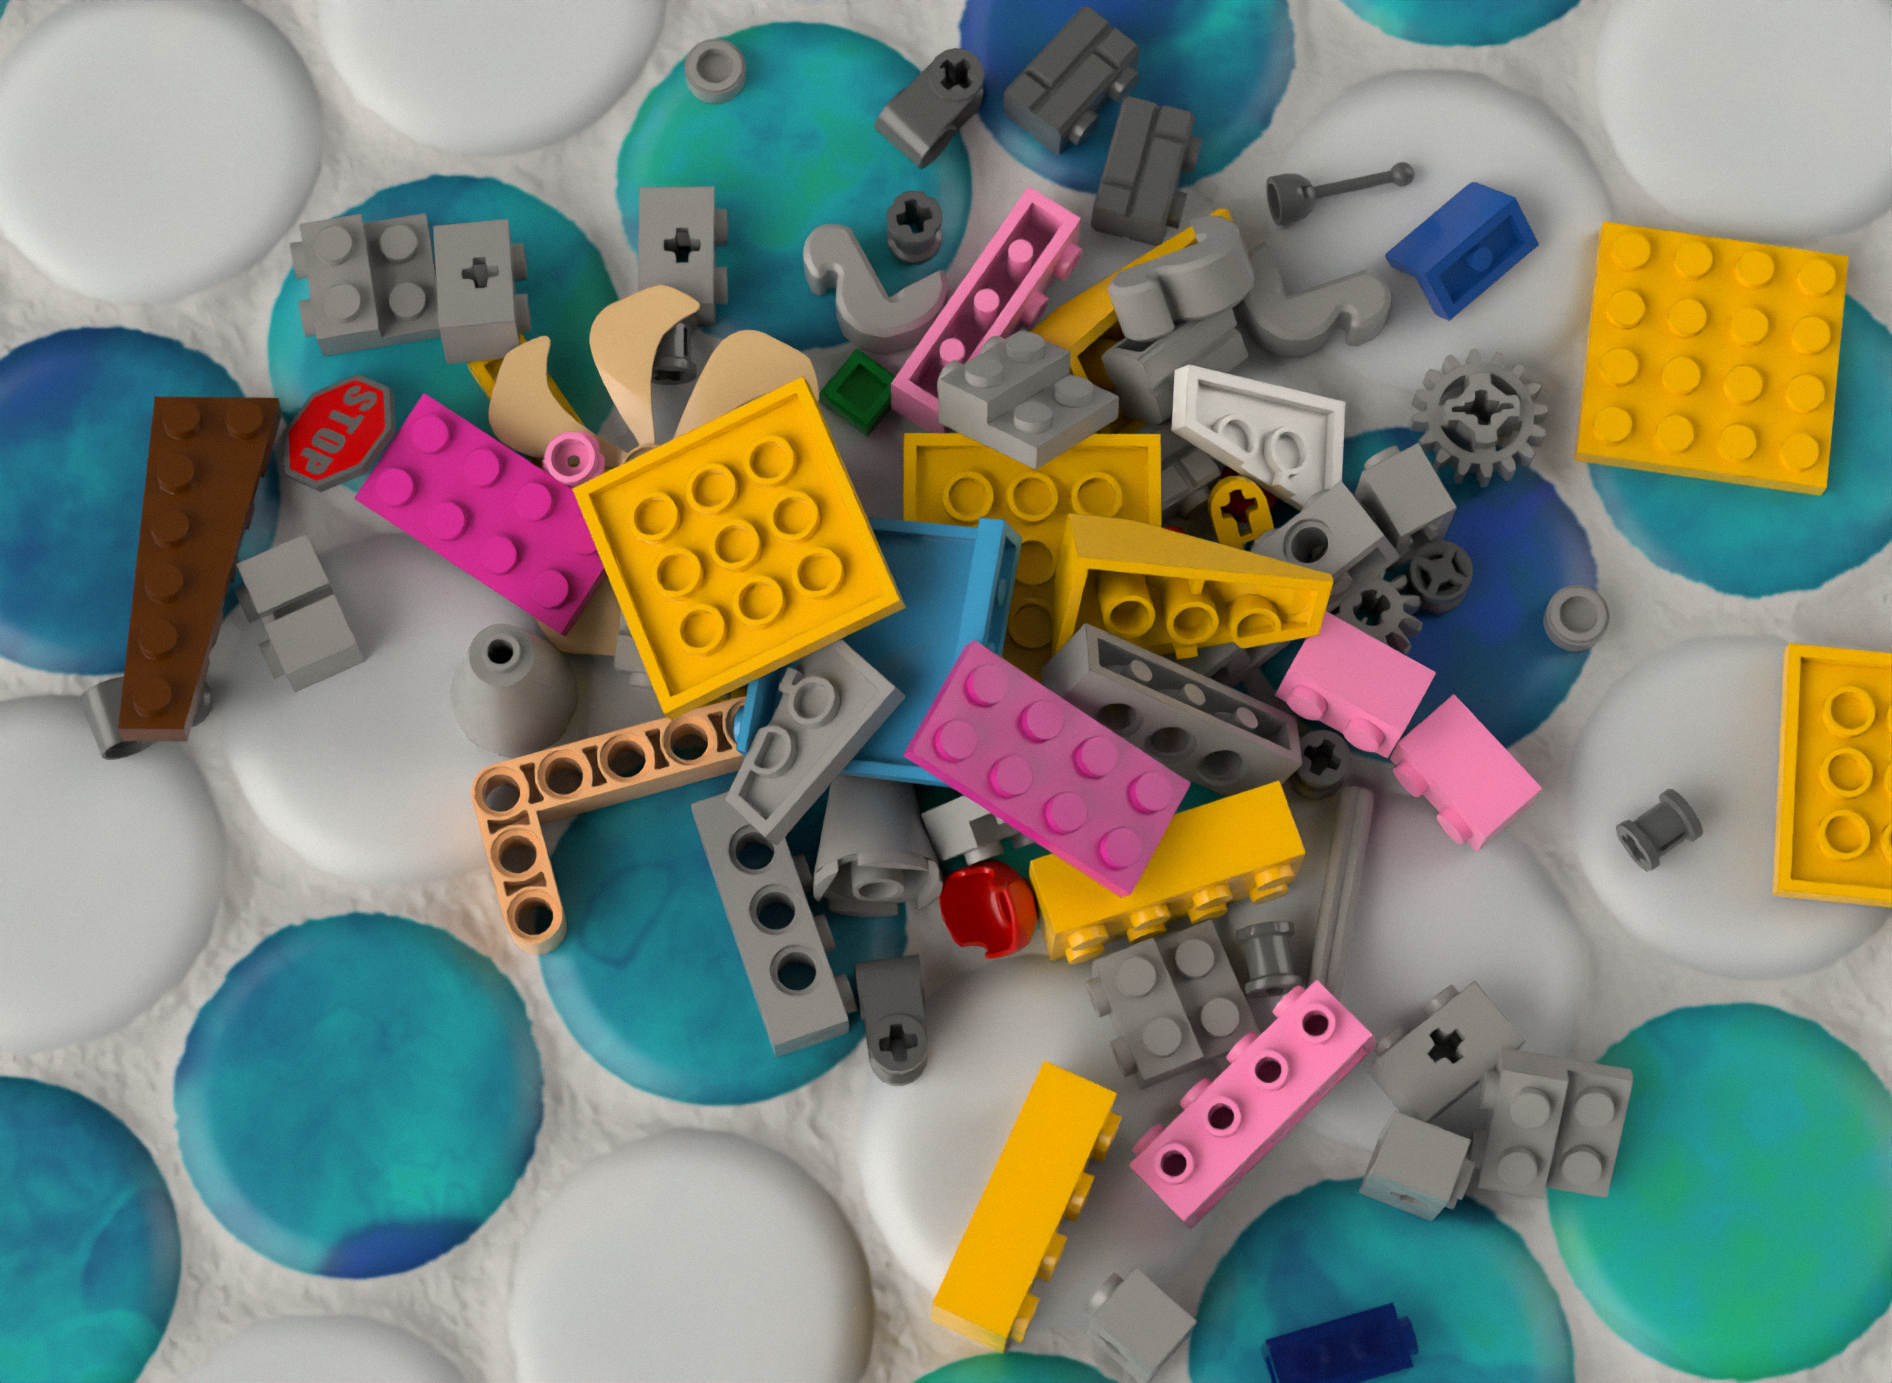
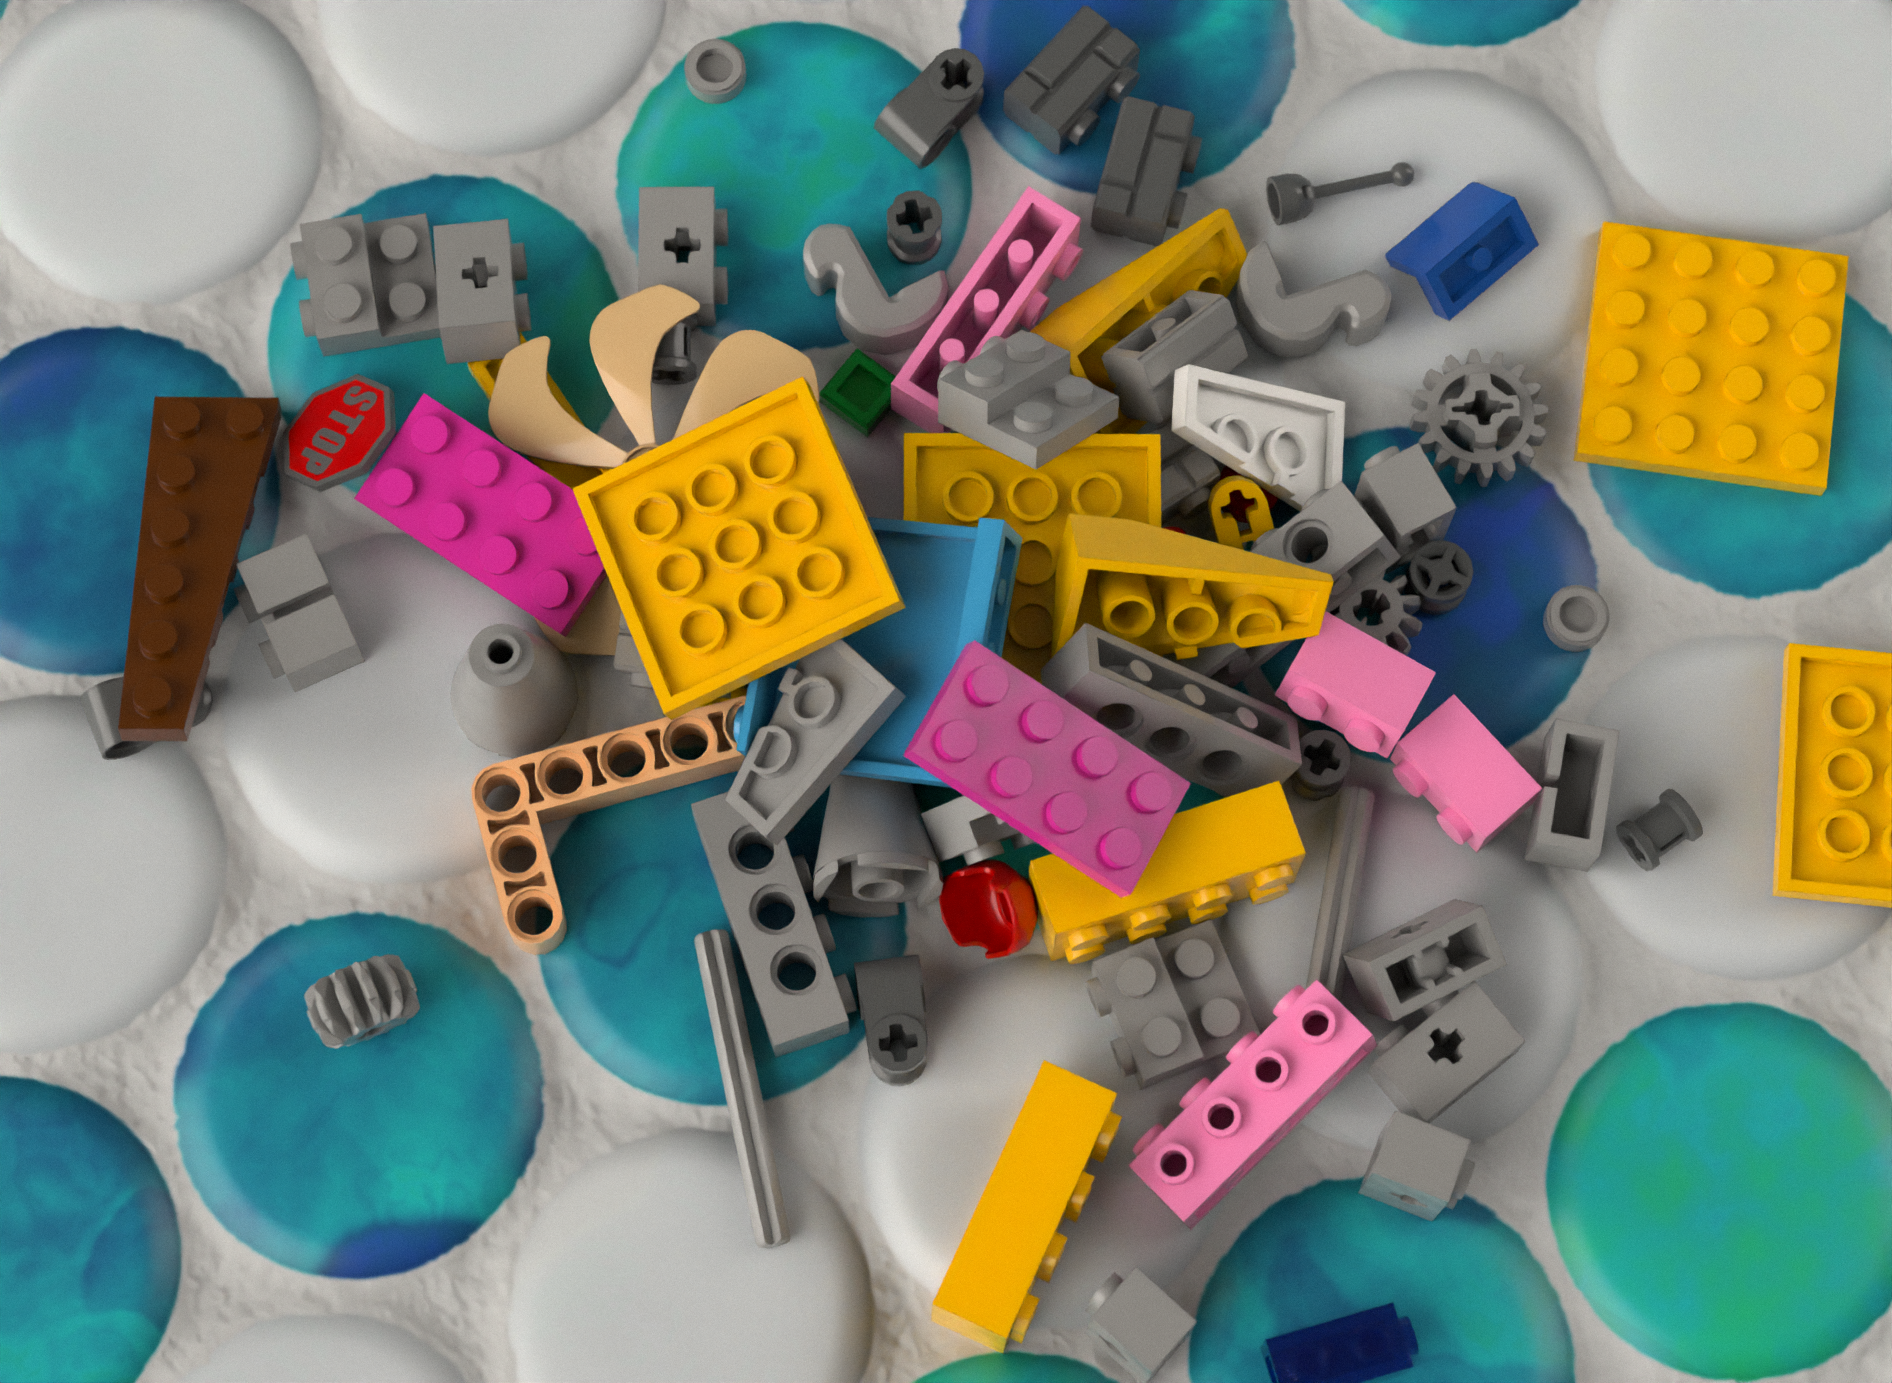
bright pink plate [543,431,605,489] -> none
light grey animal [1108,216,1254,342] -> none
dark grey bush [1236,921,1303,998] -> none
light grey plate [1467,1048,1633,1199] -> none
none -> light grey gear [304,954,420,1049]
none -> light grey axle [694,929,791,1248]
none -> light grey brick [1342,899,1507,1021]
none -> light grey piece [1524,718,1620,872]

